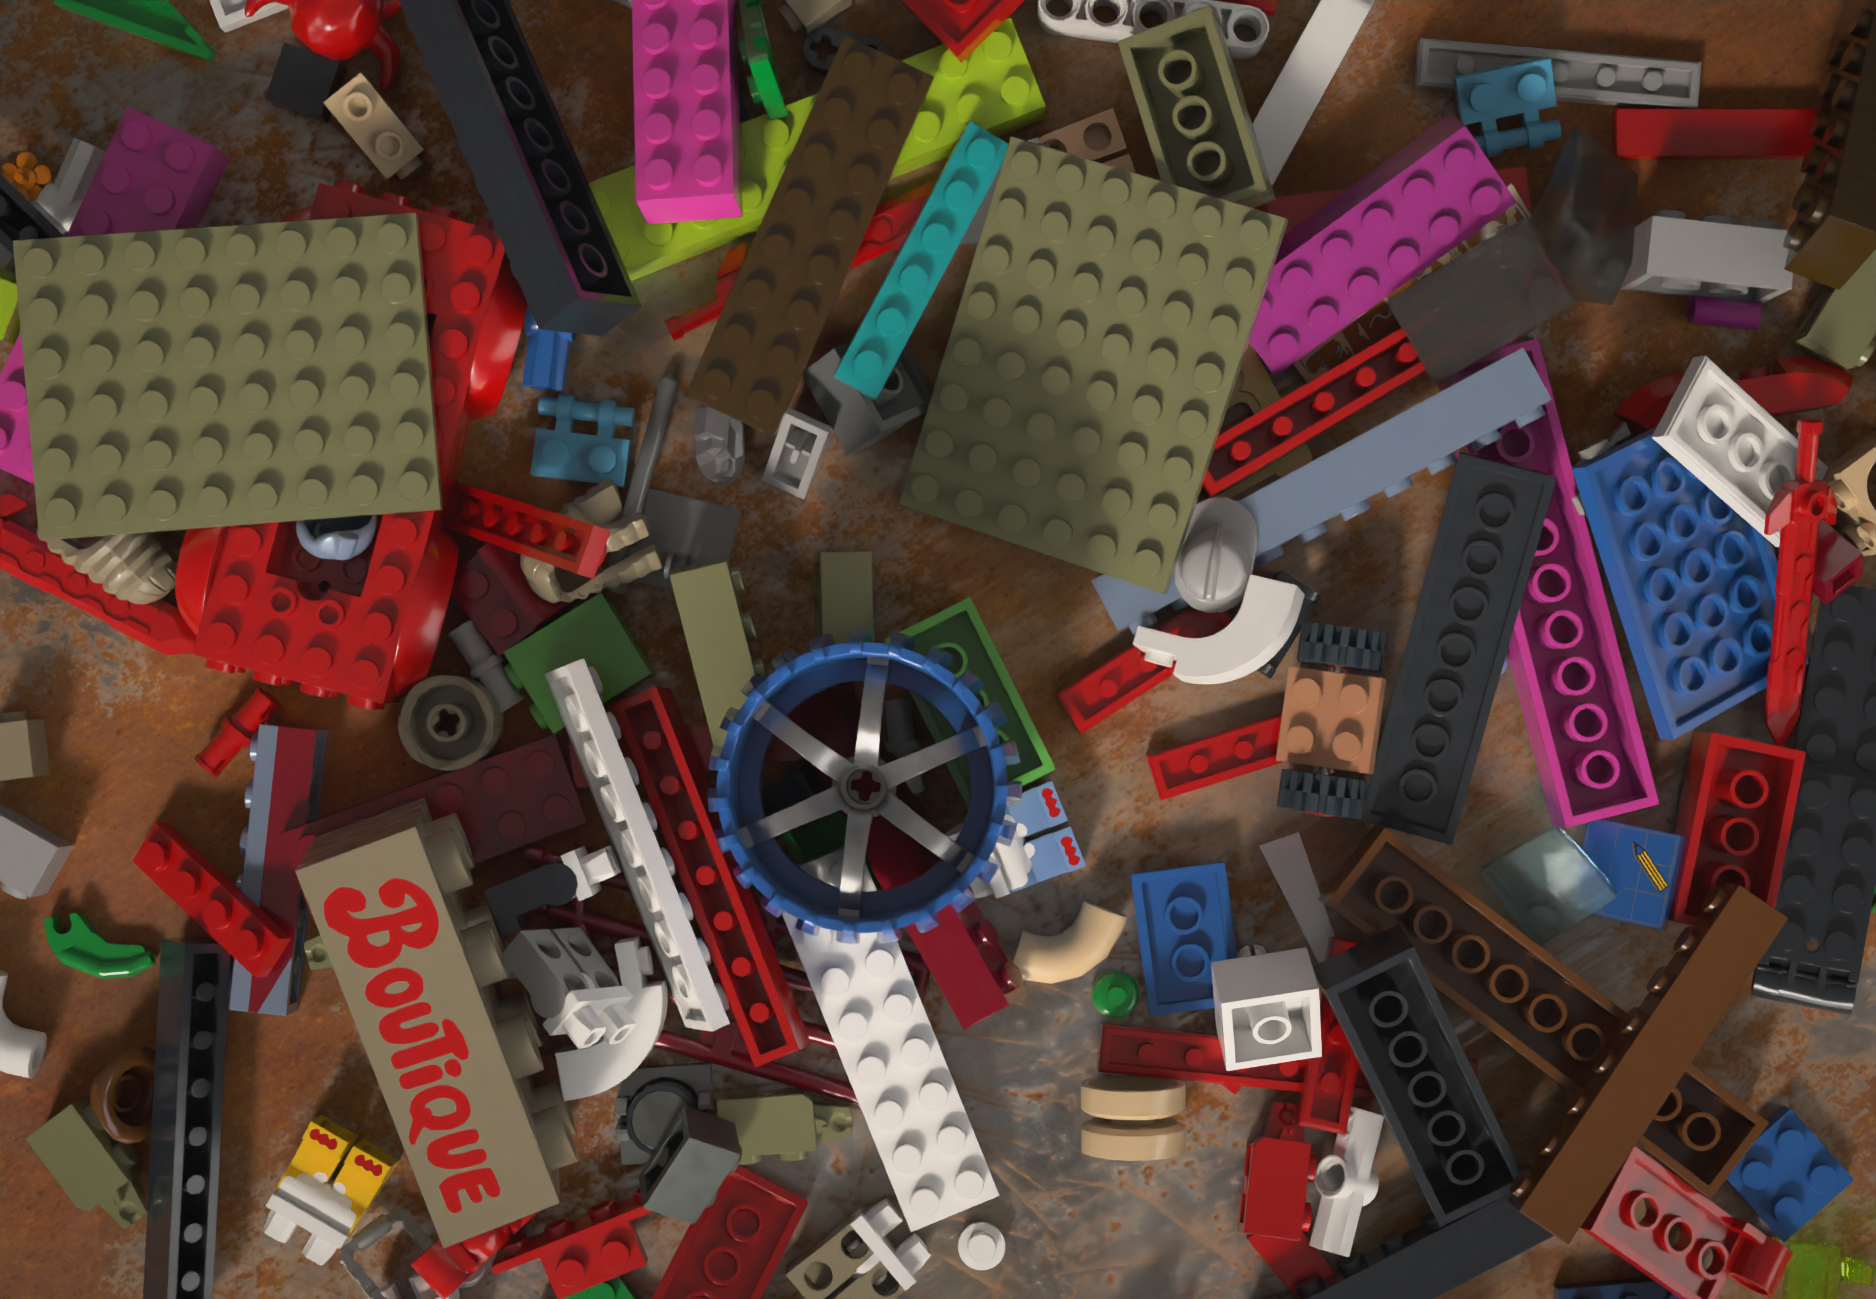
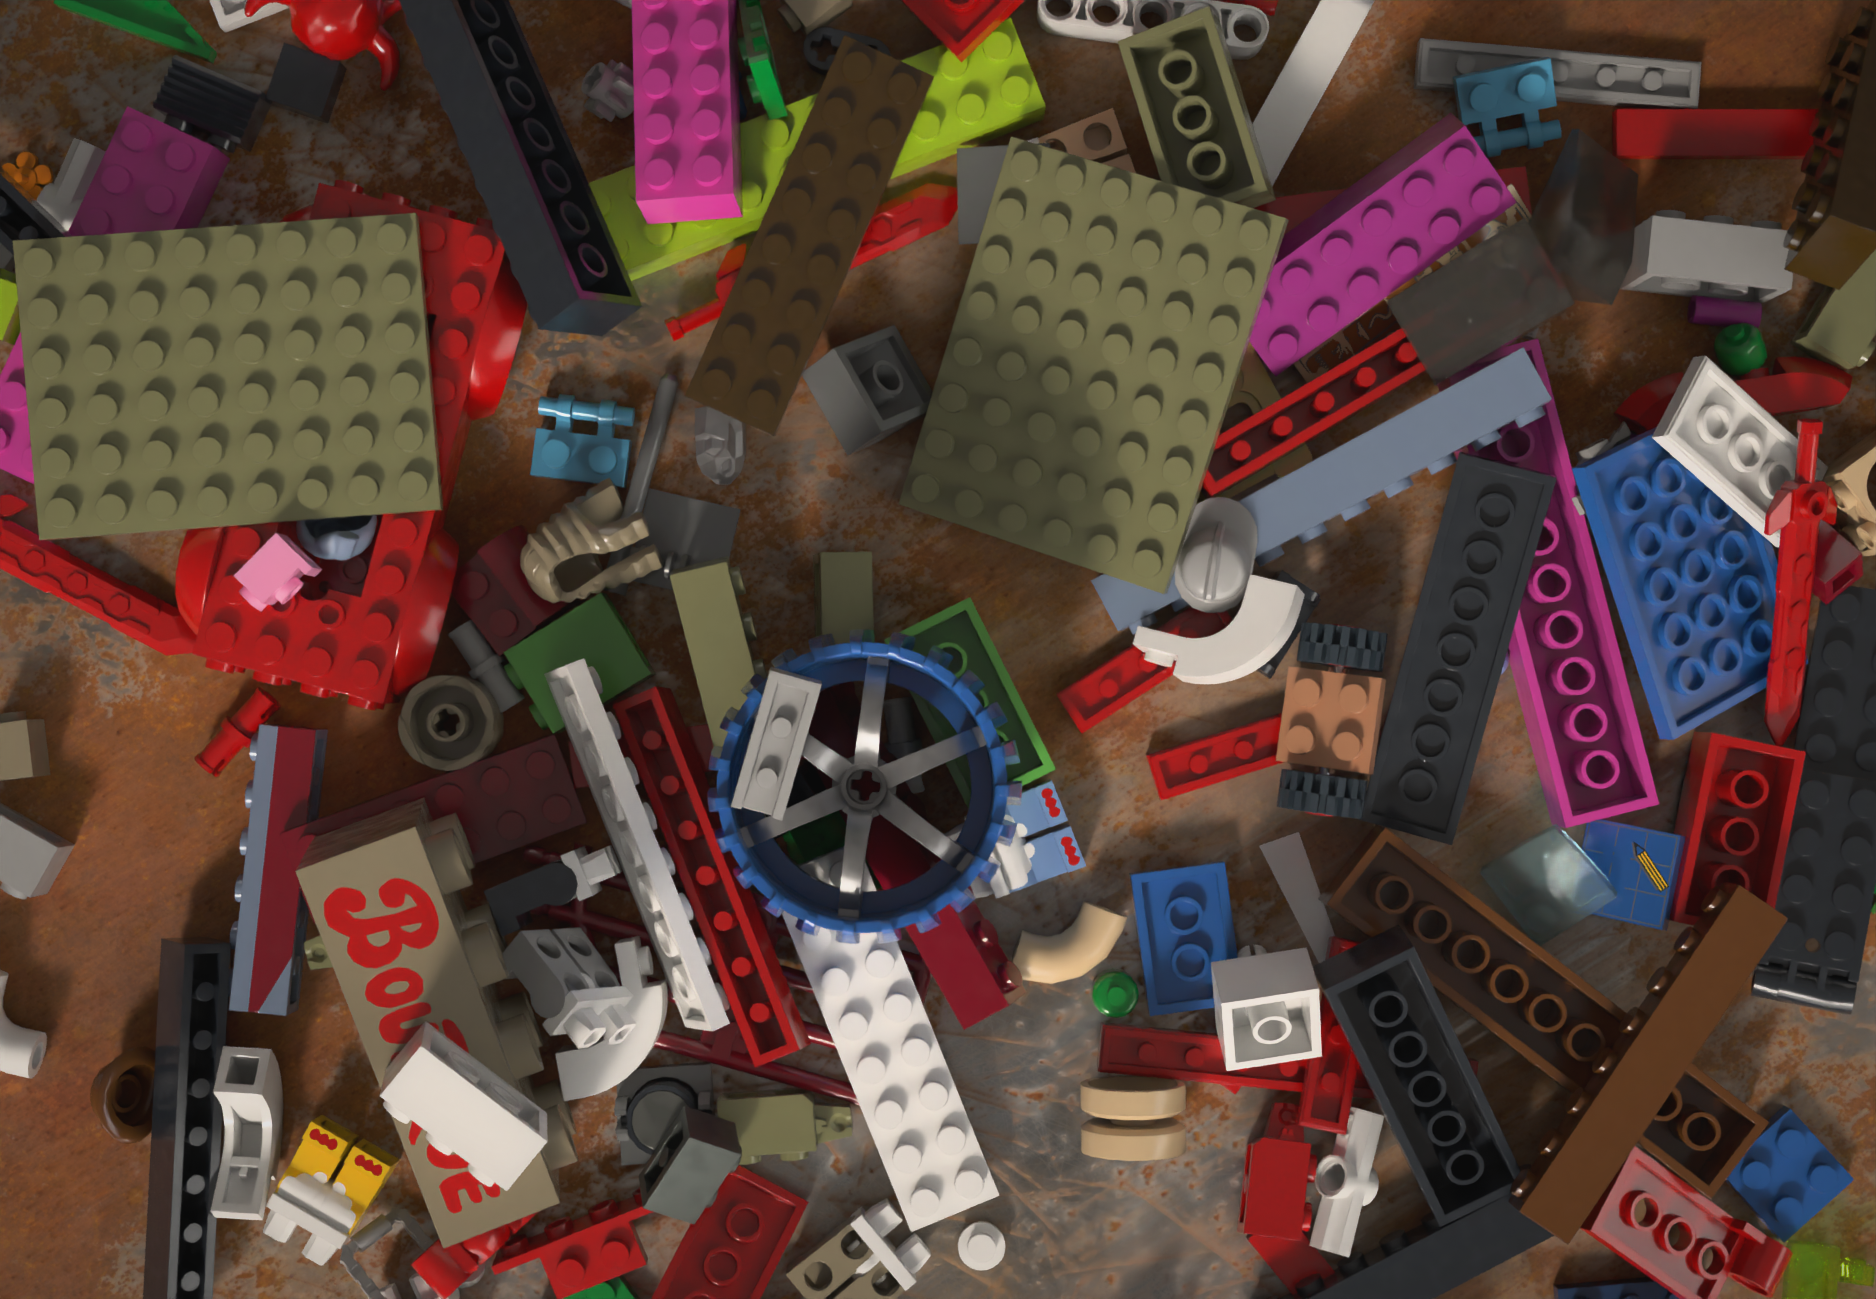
olive hinge [25,1096,148,1229] -> none
dark tan hair [37,528,179,604] -> none
green piece [43,911,156,979] -> none
red plate [132,823,291,978] -> none
tan brick [323,72,424,180] -> none
red plate [444,482,610,579] -> none
blue piece [522,305,577,392] -> none
light grey slope [762,407,835,500] -> none
teal plate [832,121,1009,400] -> none
none -> black brick [153,55,271,154]
none -> white arch [211,1046,283,1220]
none -> bright pink brick [234,533,322,611]
none -> white brick [380,1021,548,1191]
none -> light grey gear [581,60,634,122]
none -> light grey hinge [731,667,822,821]
none -> green piece [1714,323,1767,376]

